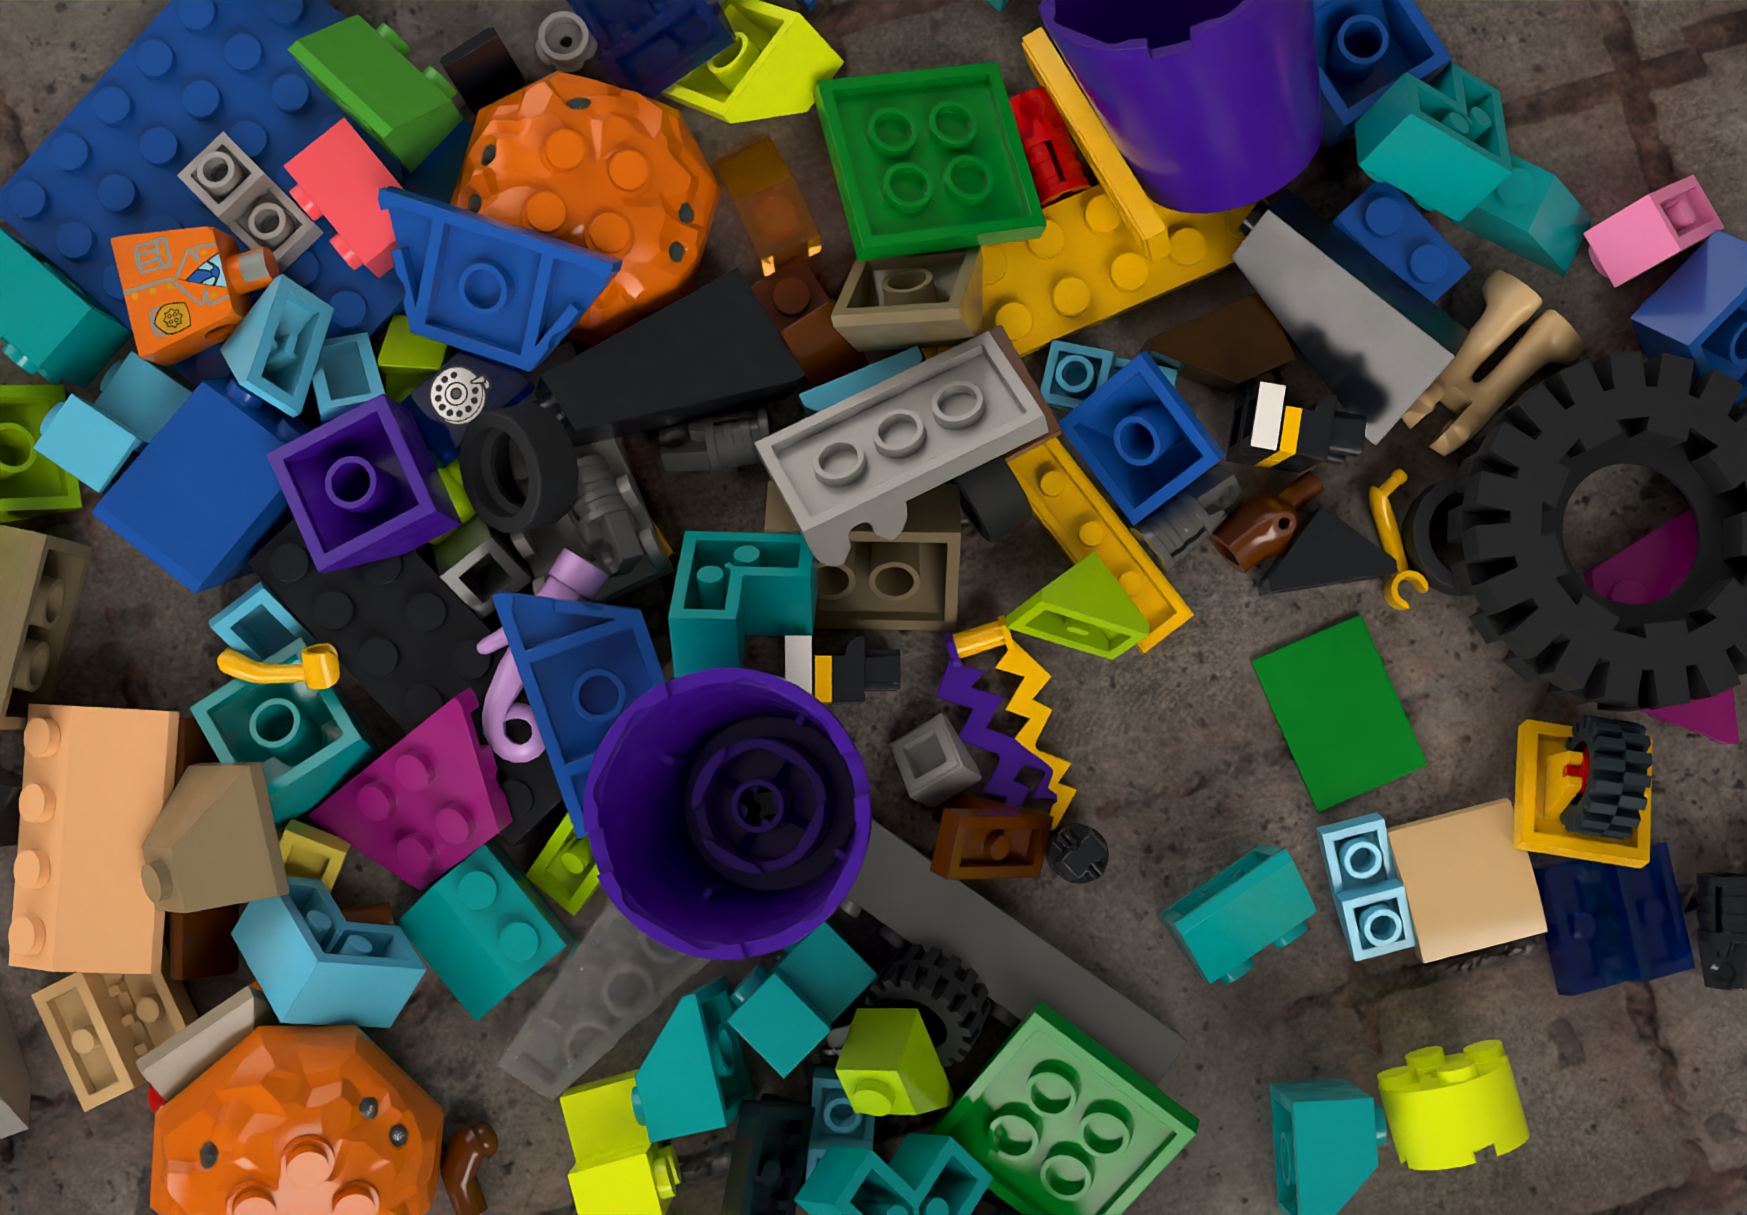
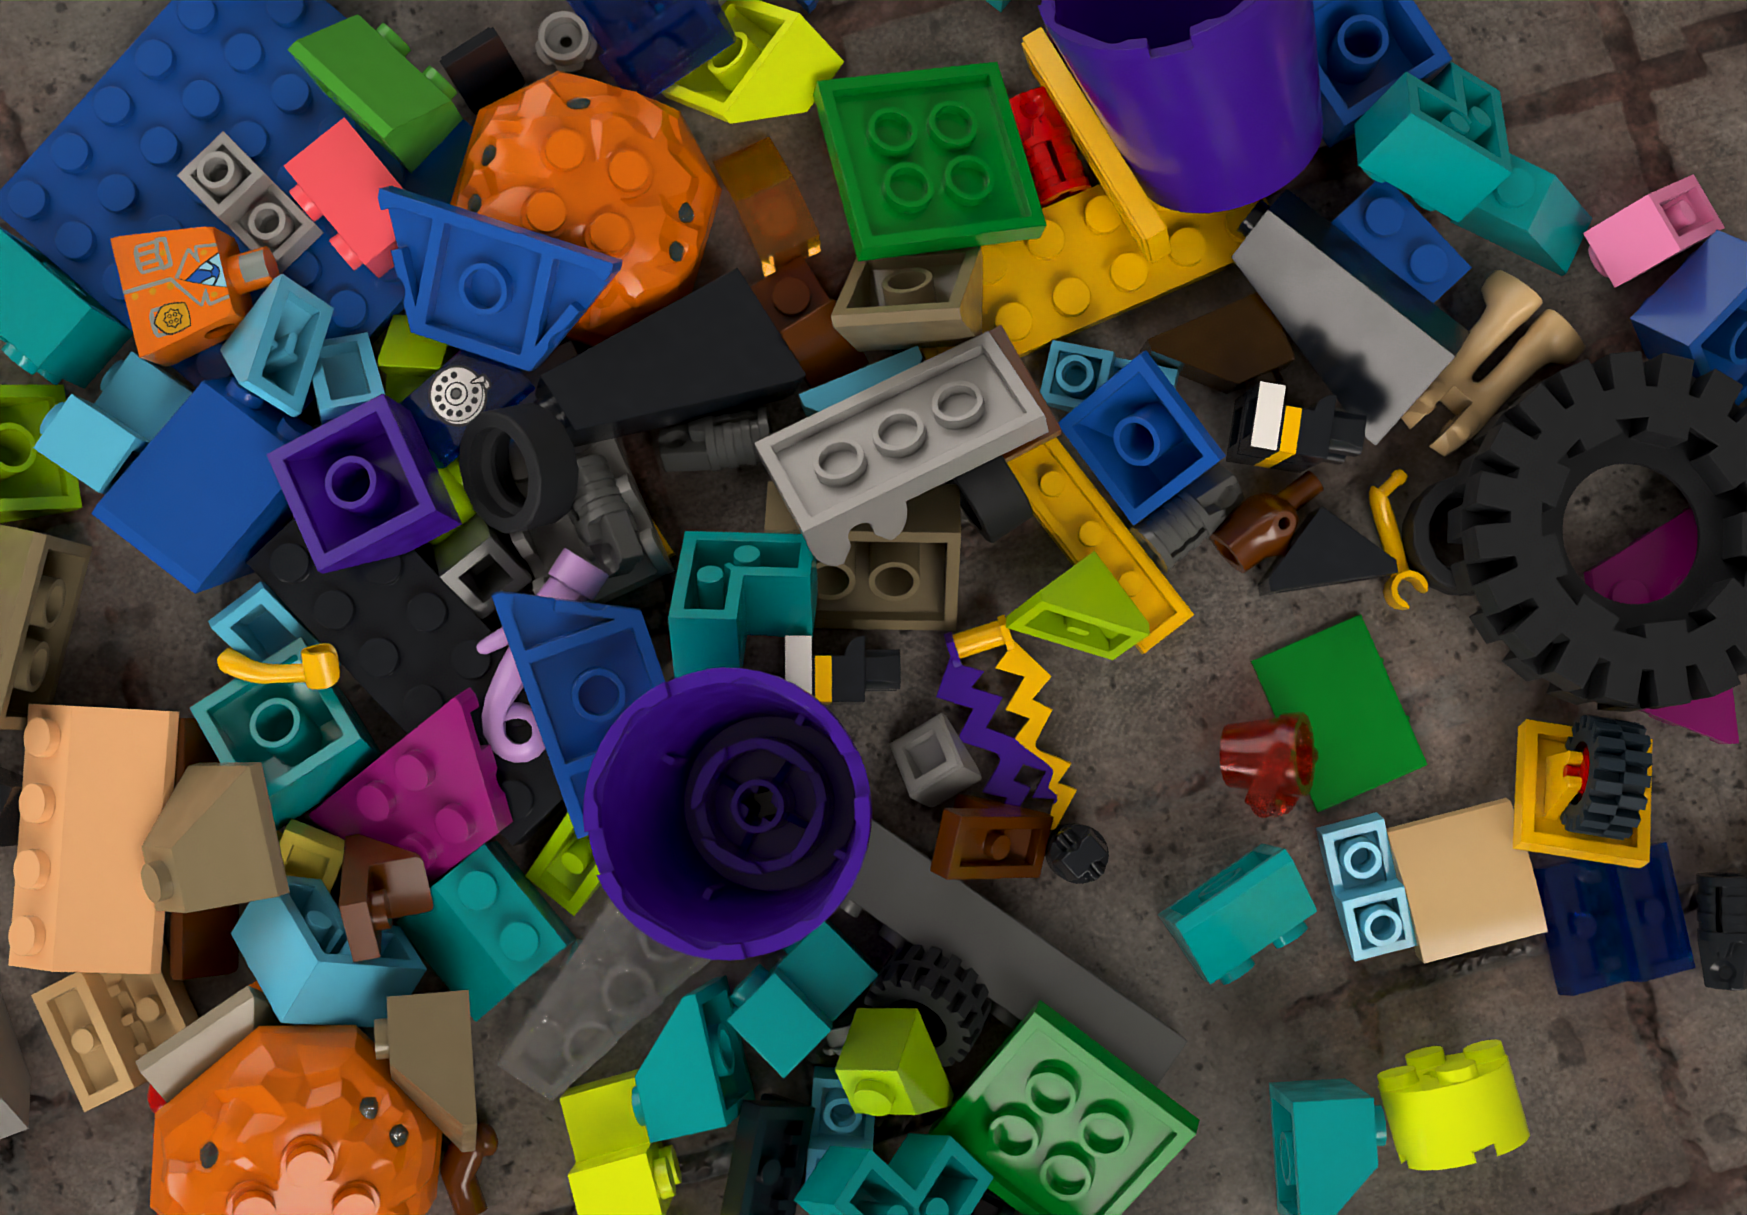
none -> reddish brown slope [339,834,434,962]
none -> dark tan slope [374,990,477,1152]
none -> clear red piece [1219,712,1318,818]

